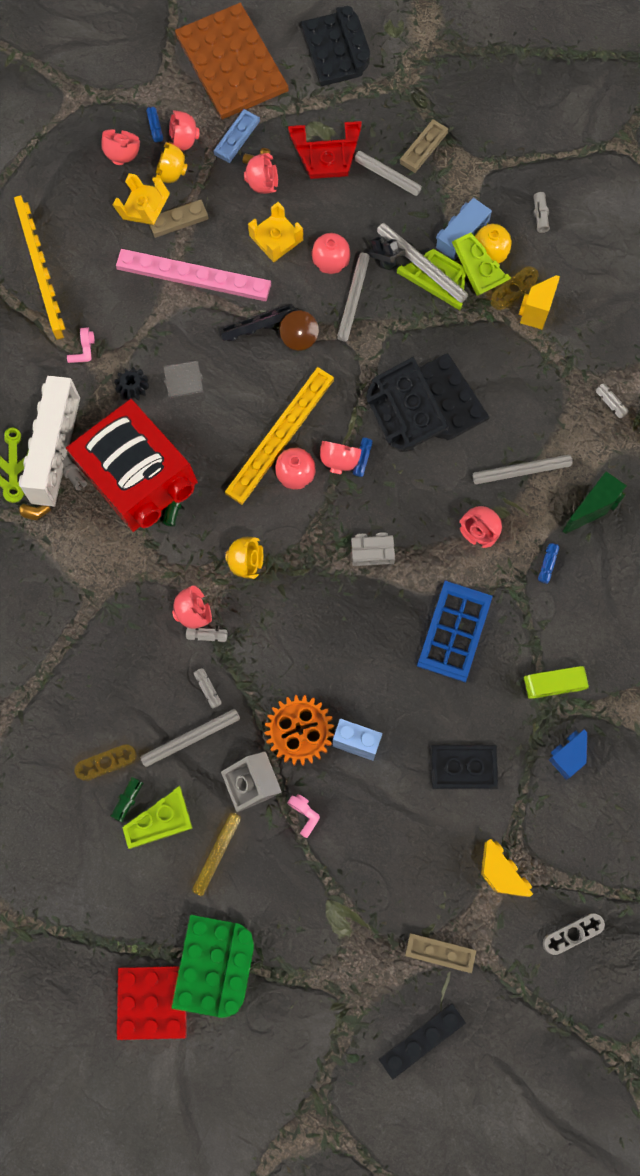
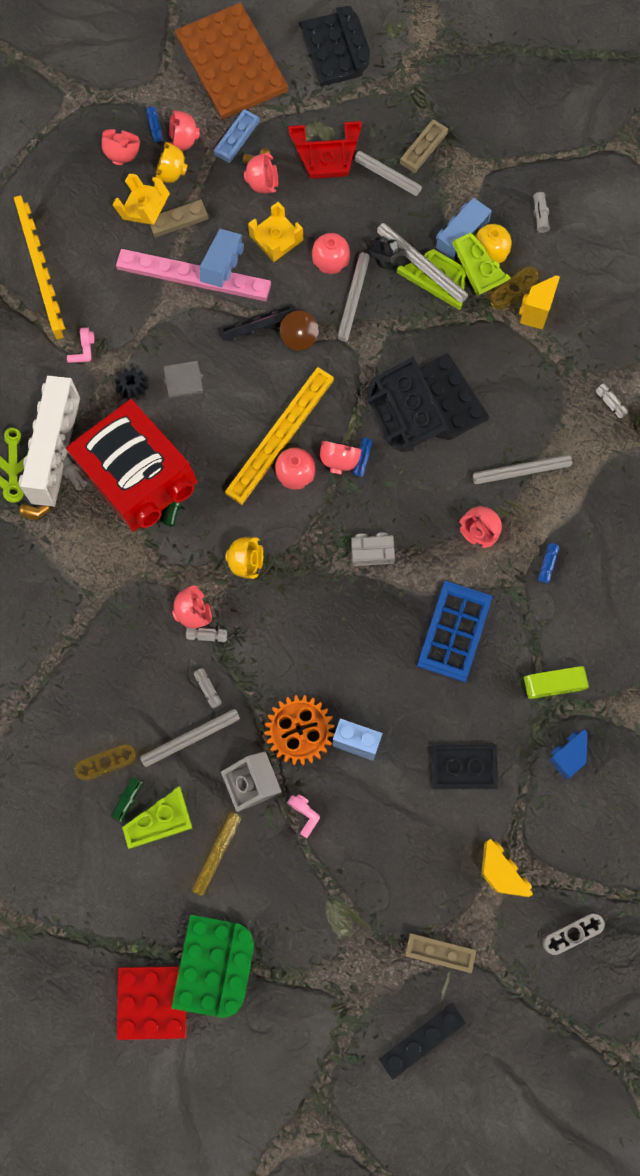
dark green slope [562,471,627,534] -> none
none -> medium blue brick [200,229,244,288]

